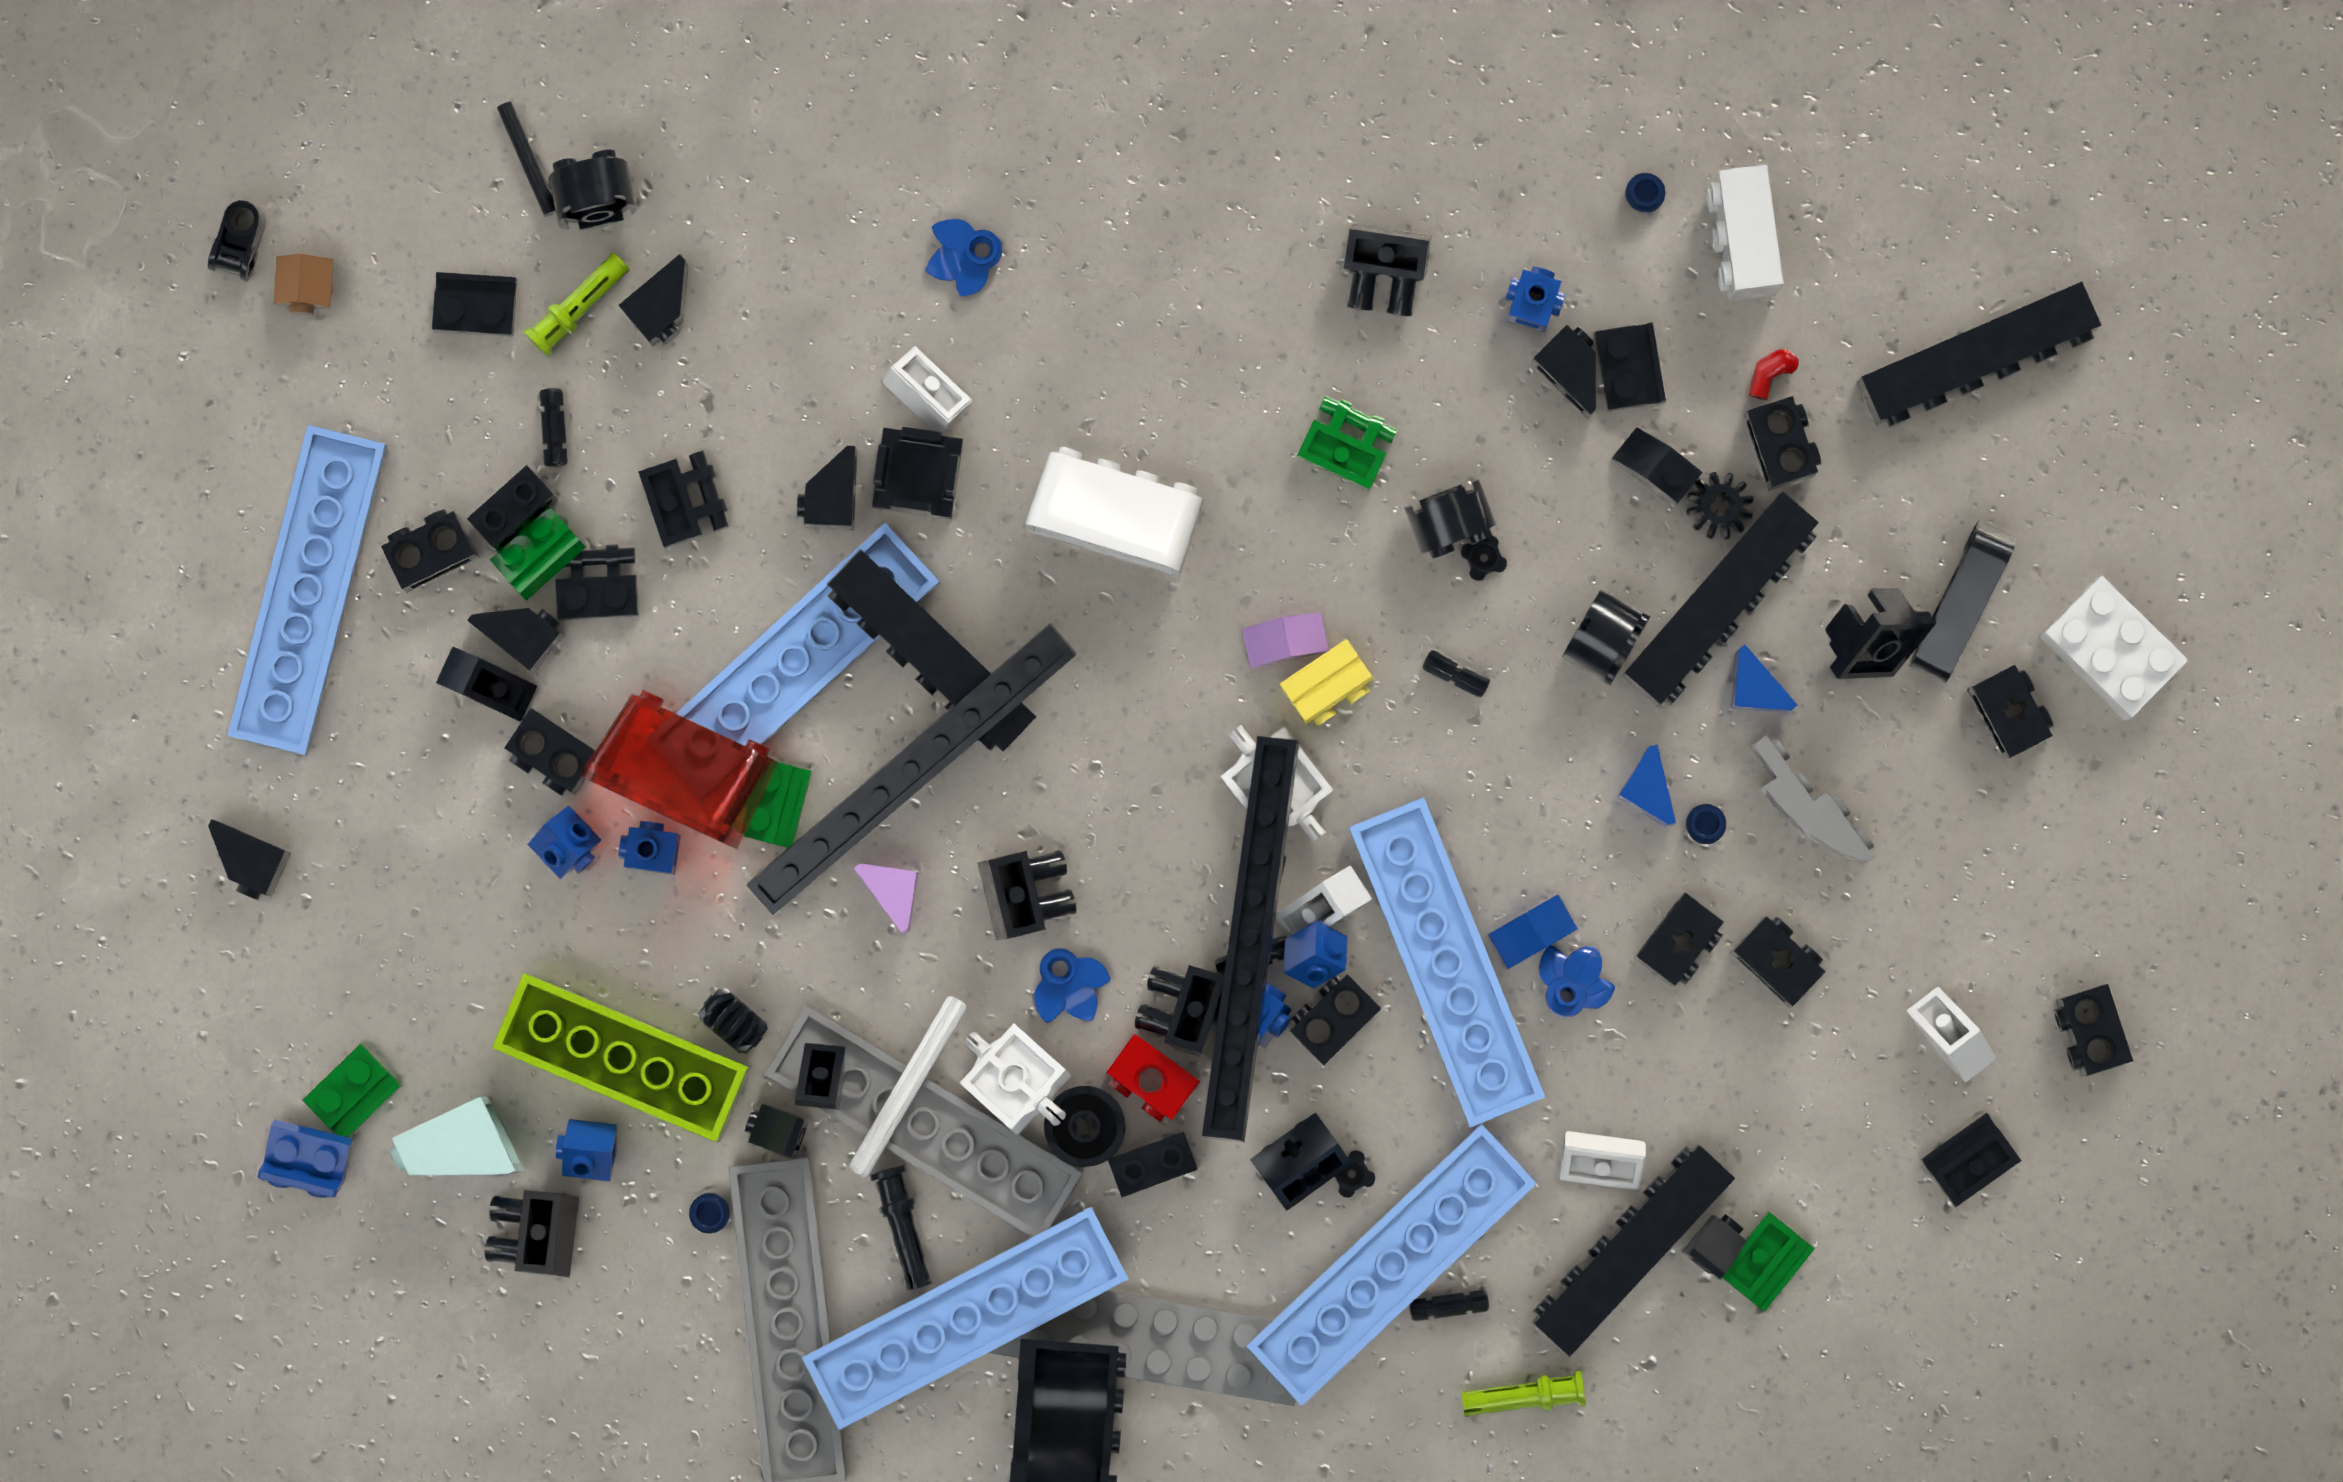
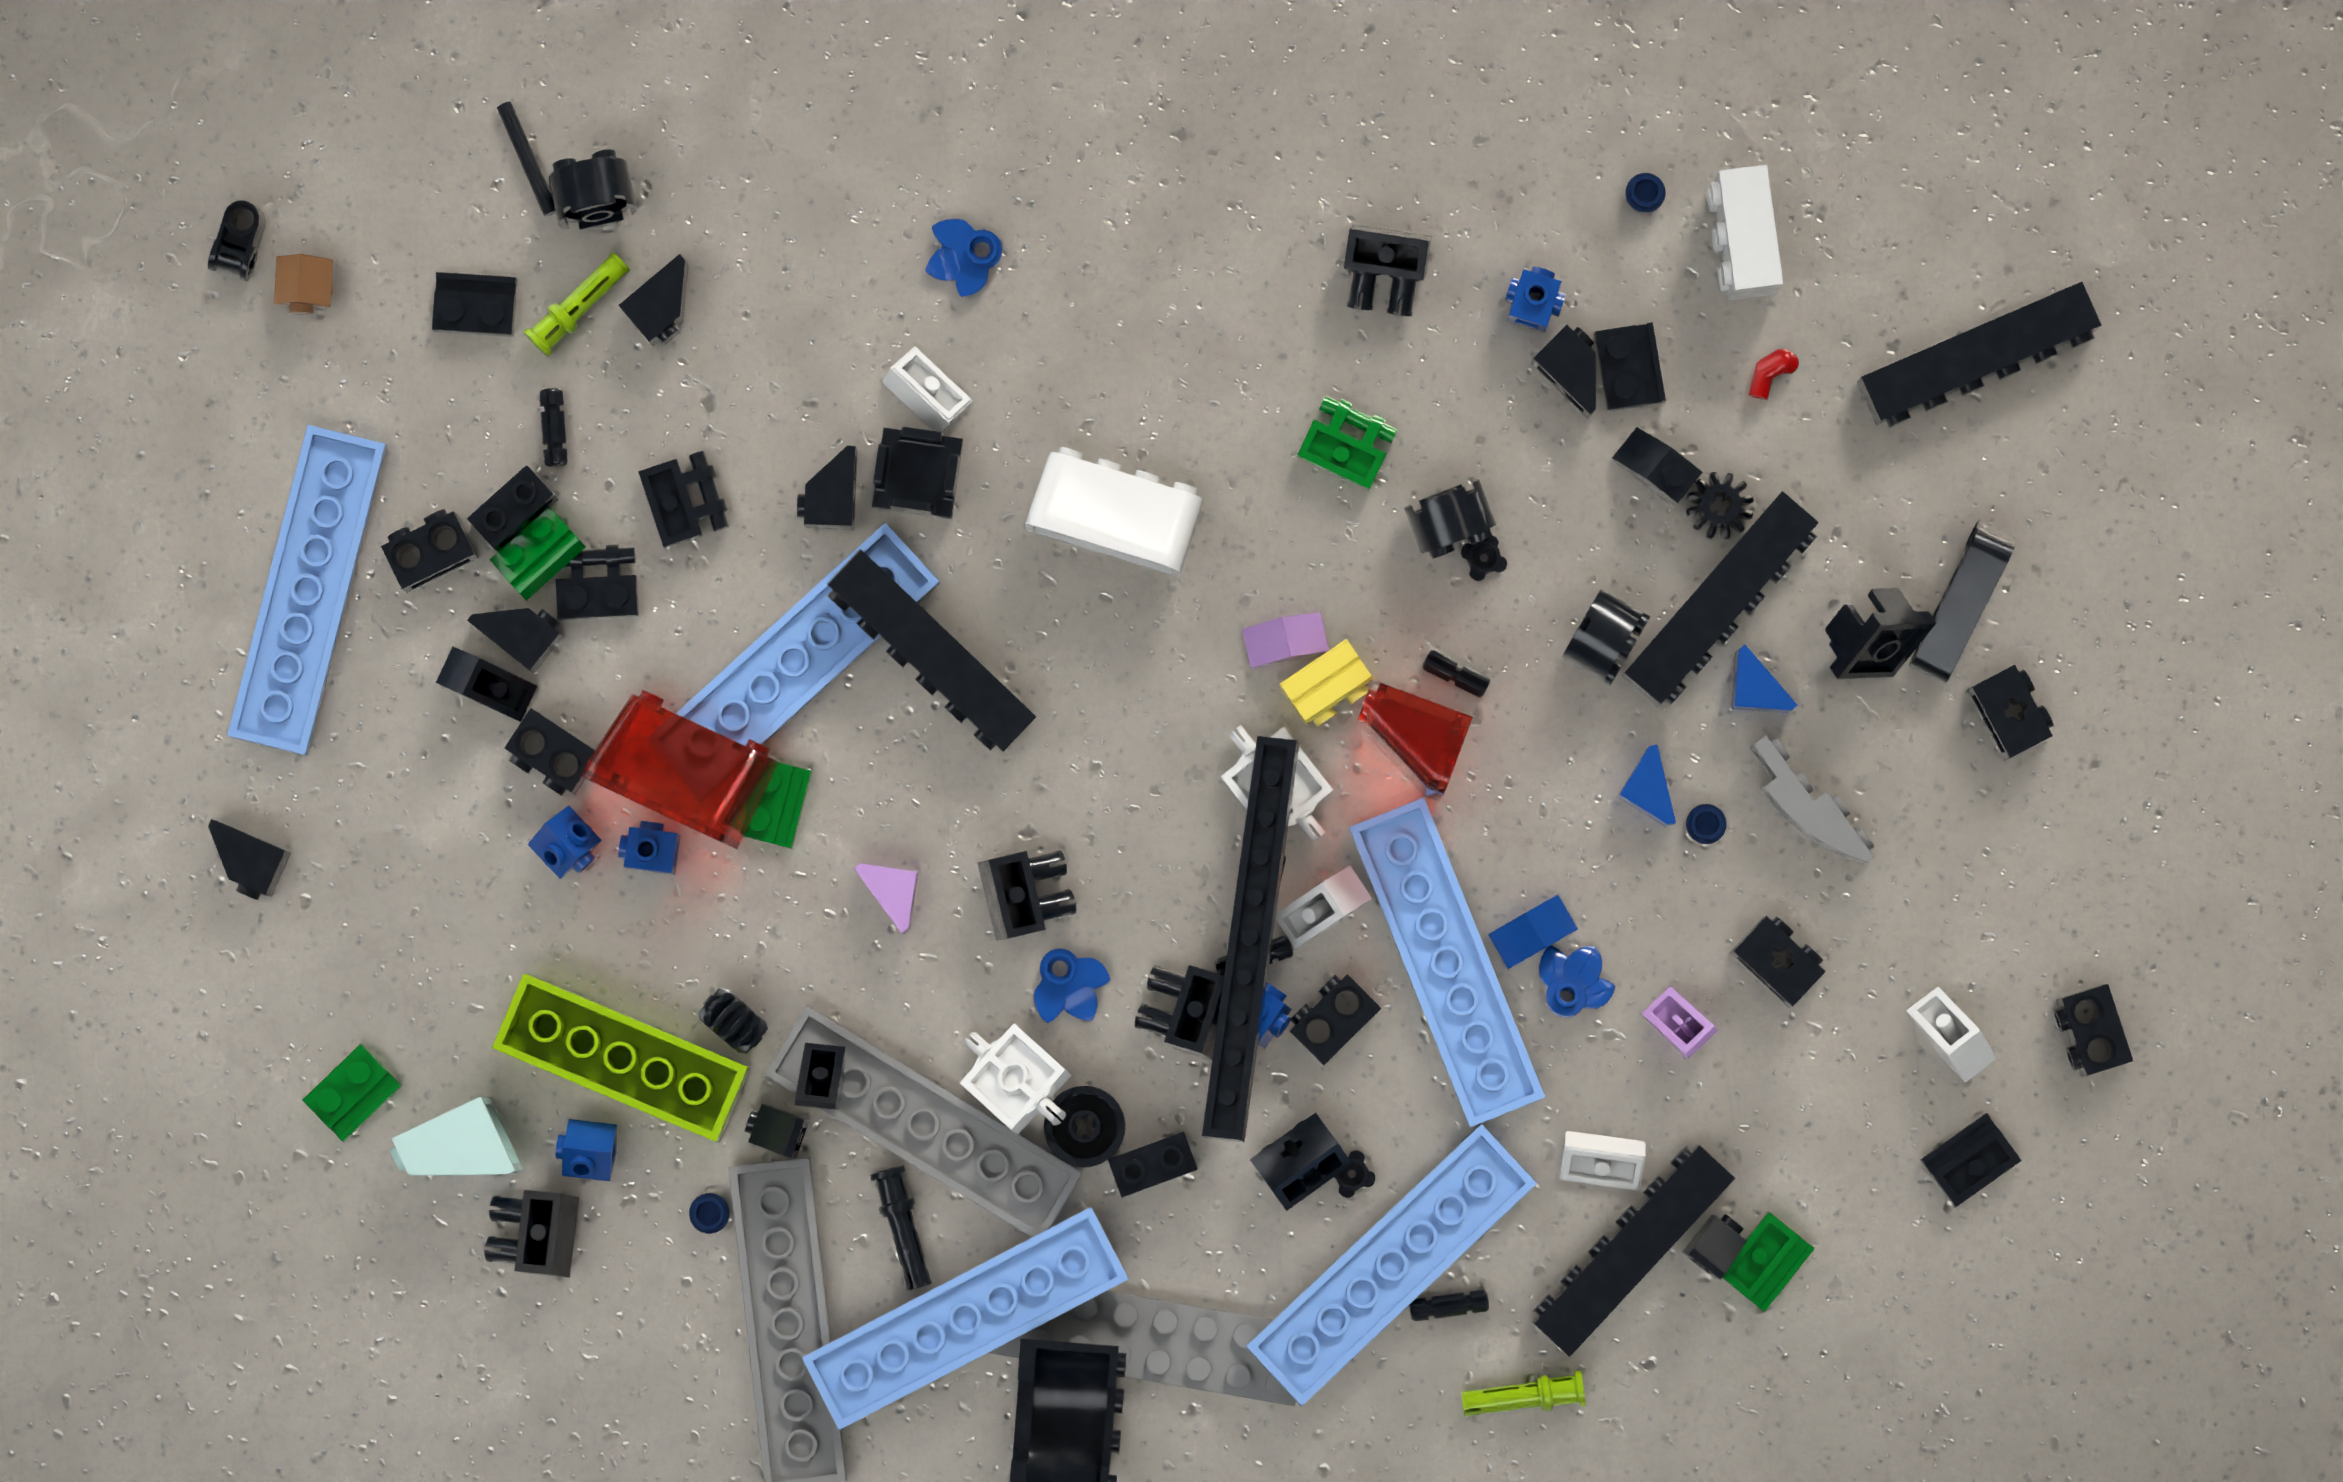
blue bracket [257,1119,353,1198] -> none
black plate [746,623,1077,915] -> none
white axle [849,996,966,1177] -> none
red brick [1106,1033,1200,1122] -> none
blue brick [1283,921,1348,989] -> none
black brick [1634,892,1724,987] -> none
black brick [1743,396,1822,491] -> none
white brick [2039,575,2189,721] -> none
none -> clear red windscreen [1357,682,1473,802]
none -> lavender slope [1641,986,1718,1059]

